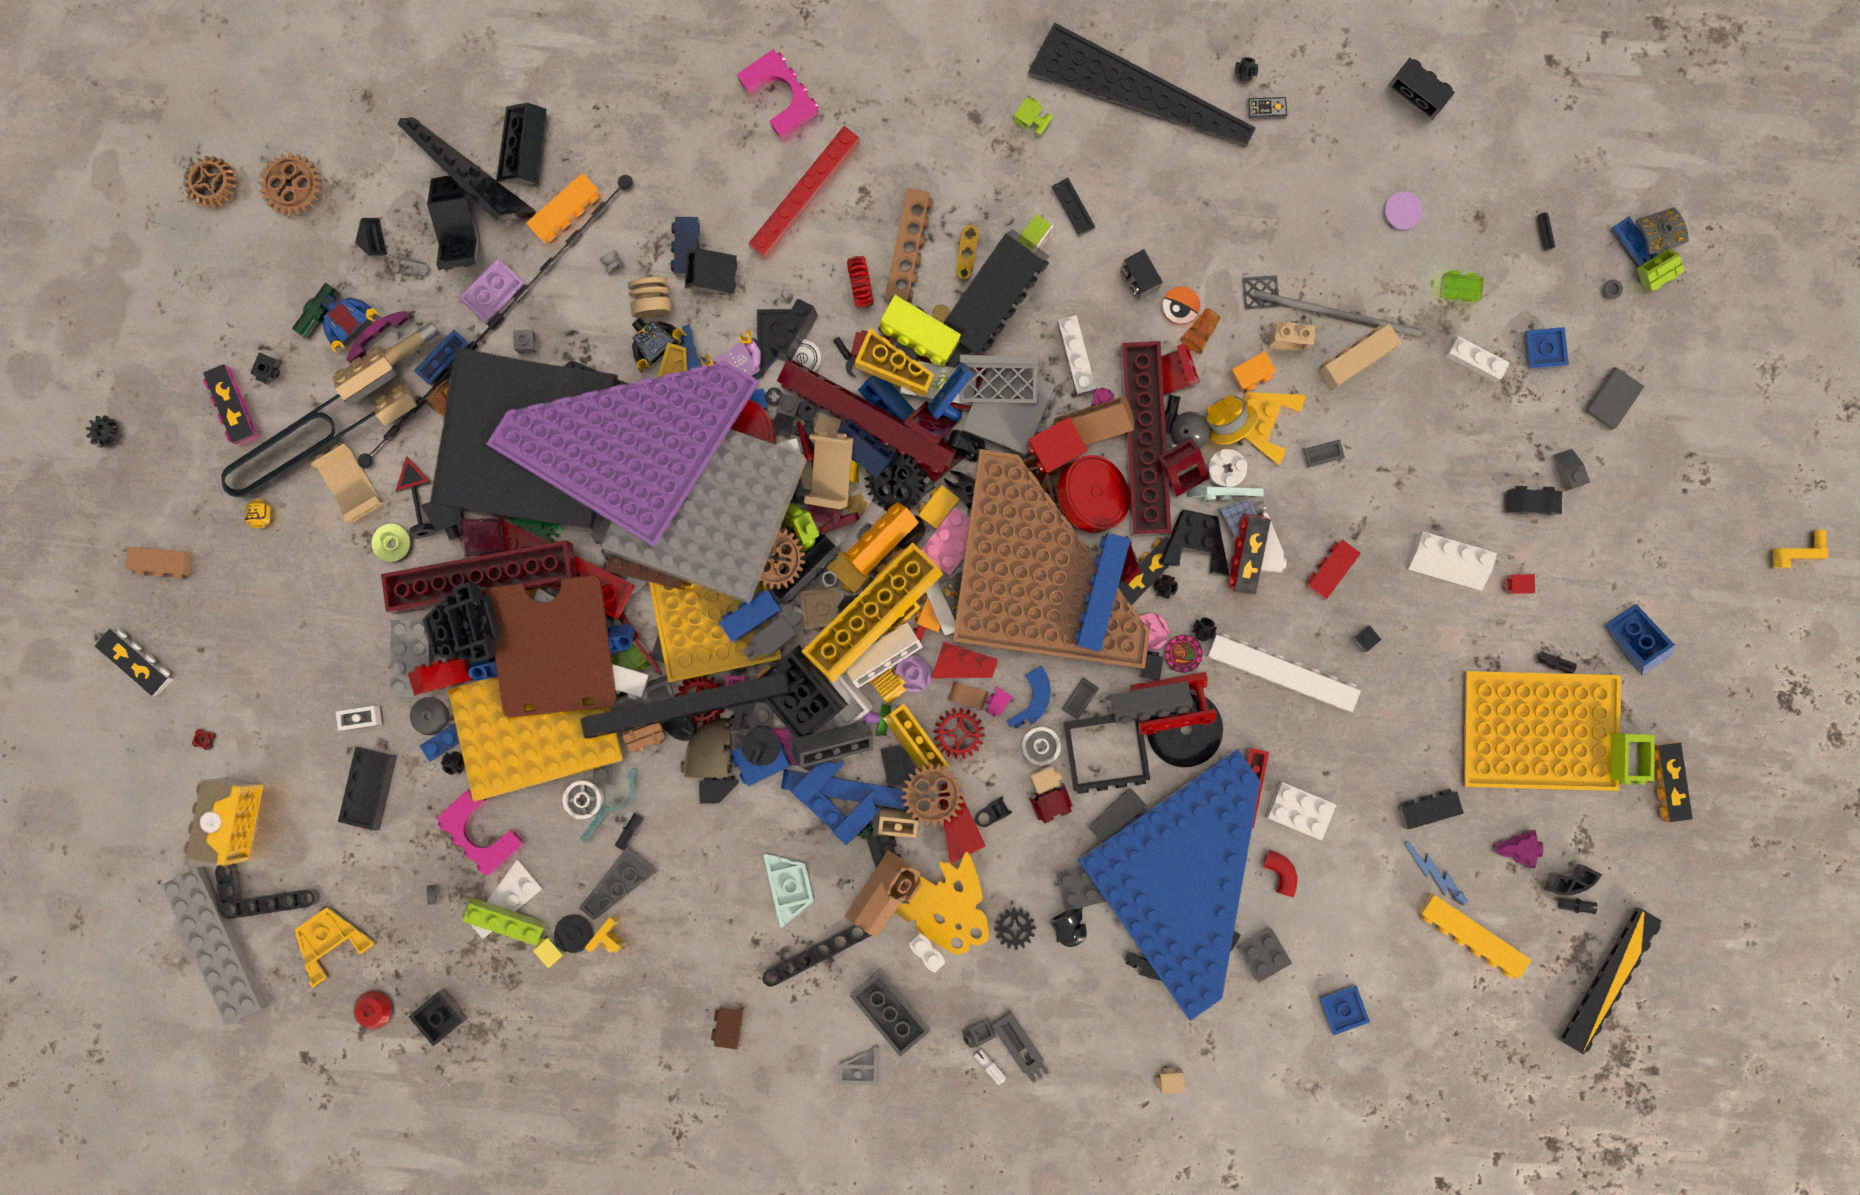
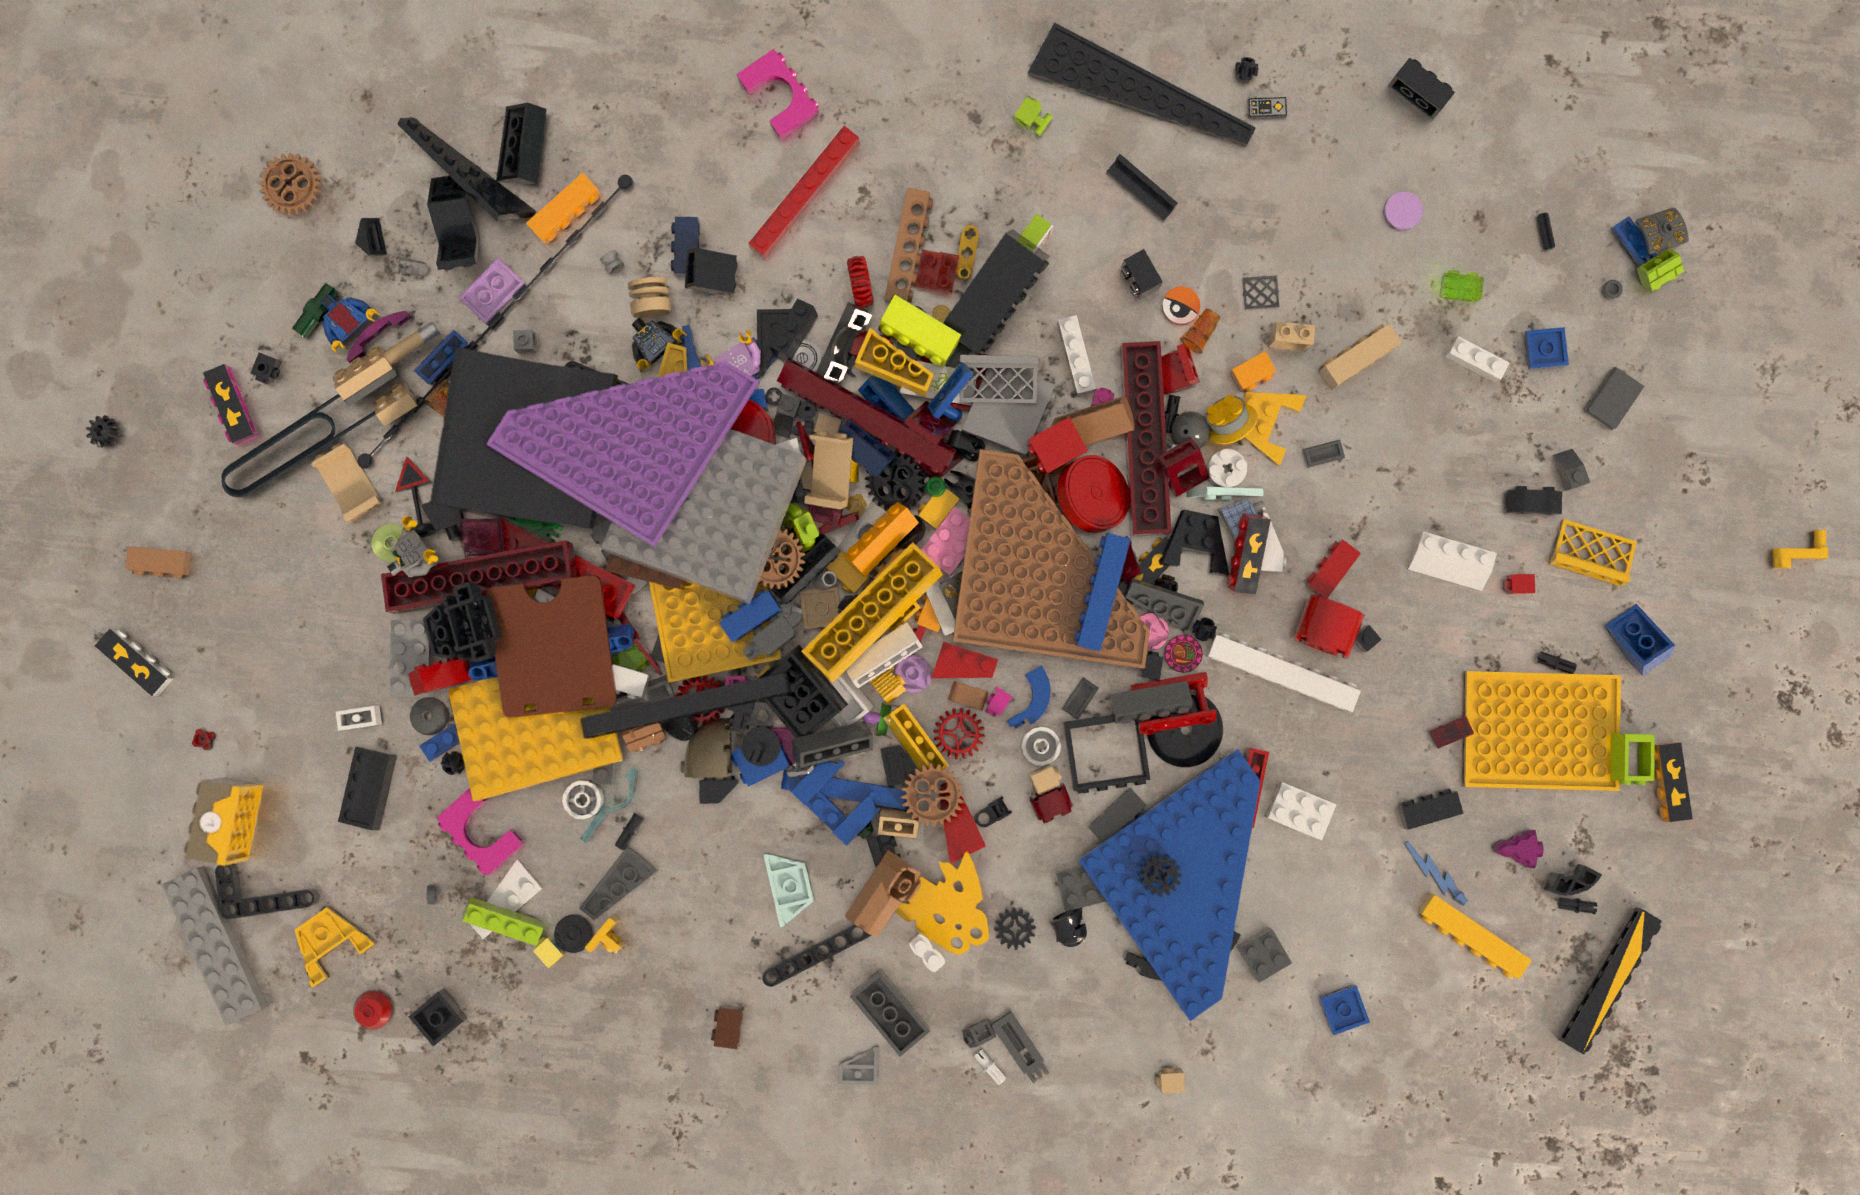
medium nougat gear [183,156,237,208] -> none
yellow head [244,499,271,528] -> none
black tile [1051,178,1095,237] -> none
light grey piece [1253,290,1422,337] -> none
red cylinder [1262,849,1298,898] -> none
none -> light grey torso [387,516,438,577]
none -> light grey piece [786,761,814,777]
none -> dark grey arch [817,302,872,384]
none -> clear red slope [915,249,959,293]
none -> green tile [926,477,946,497]
none -> black fence [1106,154,1178,222]
none -> dark grey wing [1125,578,1204,635]
none -> black gear [1138,853,1182,897]
none -> red brick [1293,595,1365,659]
none -> dark red tile [1430,716,1475,749]
none -> yellow fence [1549,519,1637,587]

